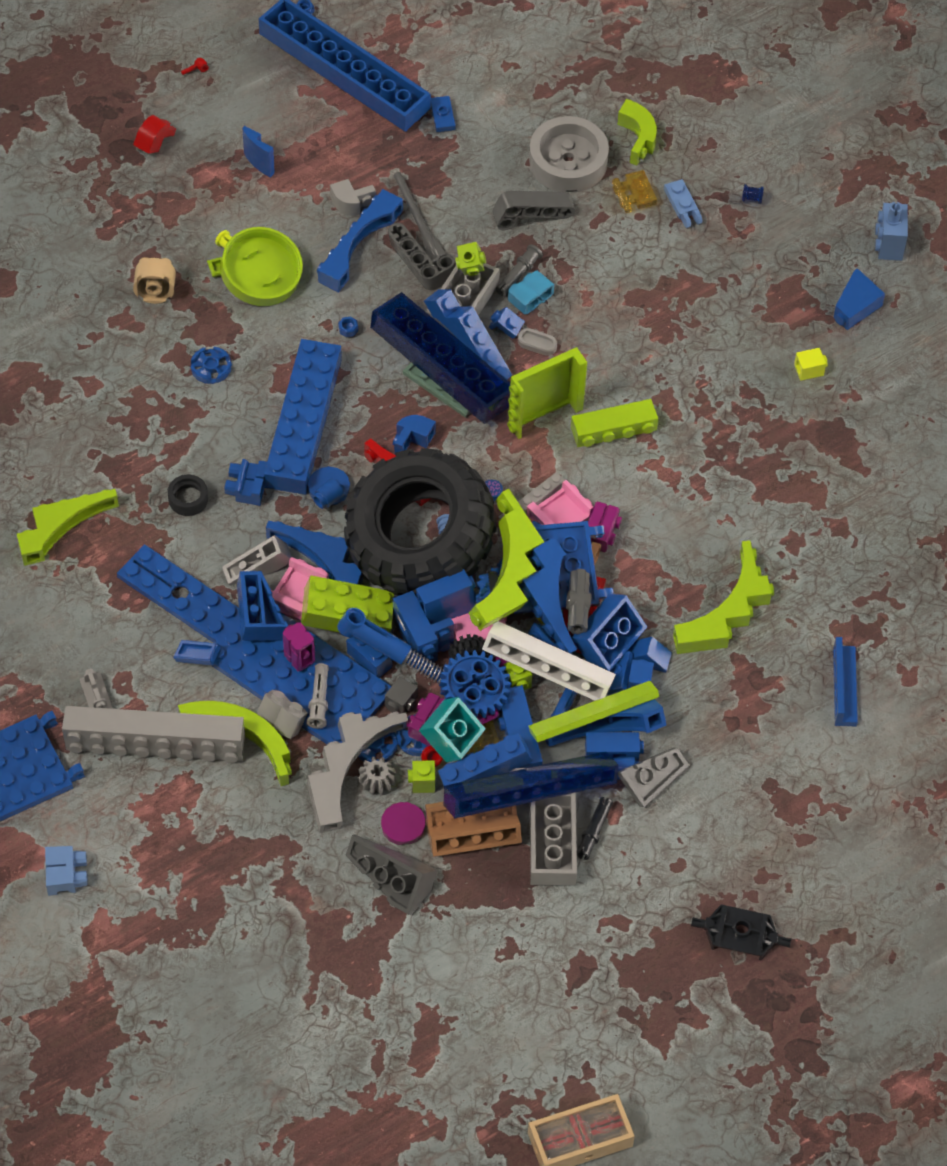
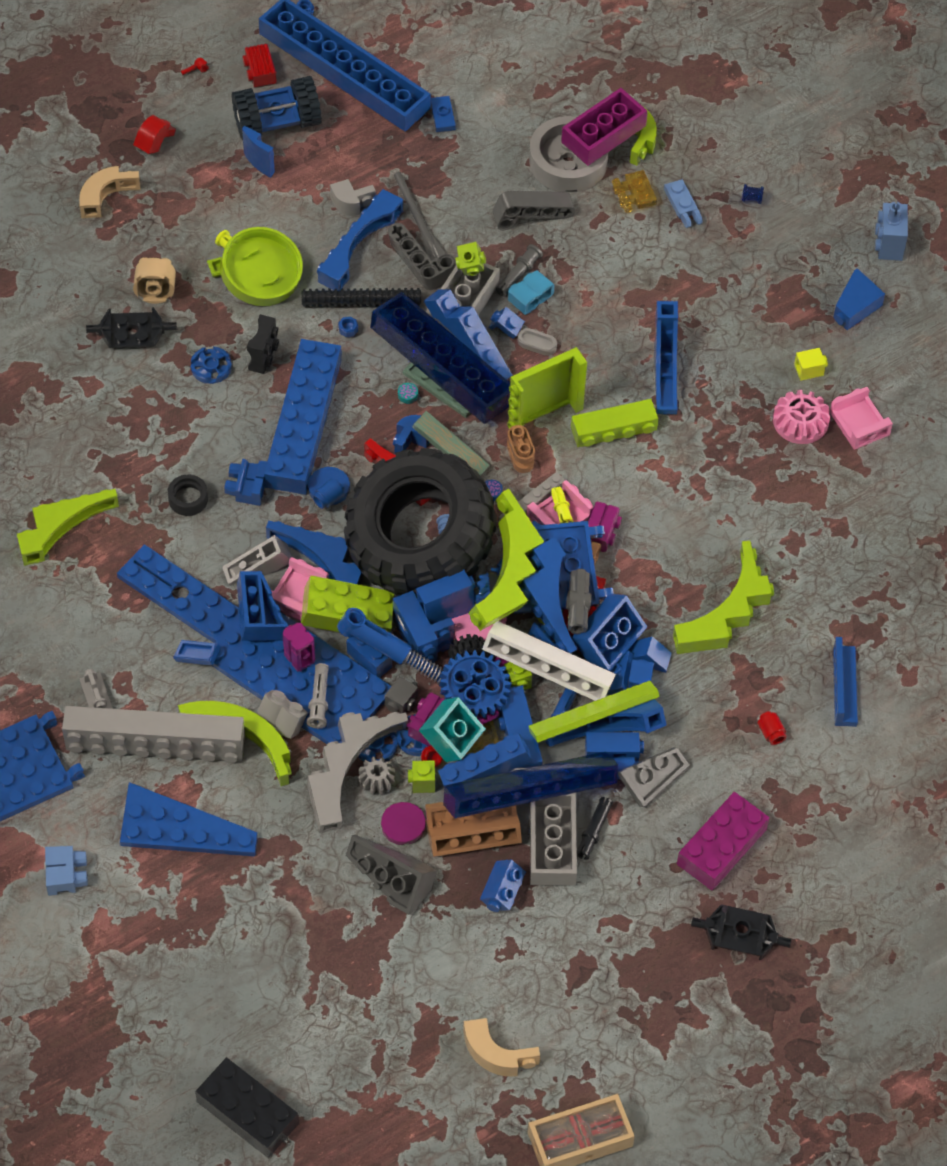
none -> tan arch [79,166,140,218]
none -> black plate [86,307,177,348]
none -> blue wing [120,782,258,857]
none -> black brick [195,1057,299,1158]
none -> plate [231,76,322,141]
none -> red brick [242,43,277,87]
none -> black brick [247,314,279,374]
none -> black piece [301,288,421,307]
none -> teal tile [398,383,418,404]
none -> sand green tile [412,411,489,476]
none -> tan arch [463,1018,540,1077]
none -> blue brick [480,859,526,912]
none -> medium nougat brick [507,425,535,473]
none -> neon yellow axle [551,486,574,523]
none -> magenta brick [561,88,648,166]
none -> blue arch [654,301,678,415]
none -> magenta brick [677,791,770,891]
none -> red brick [757,711,787,745]
none -> bright pink gear [773,390,830,444]
none -> bright pink panel [829,387,893,450]

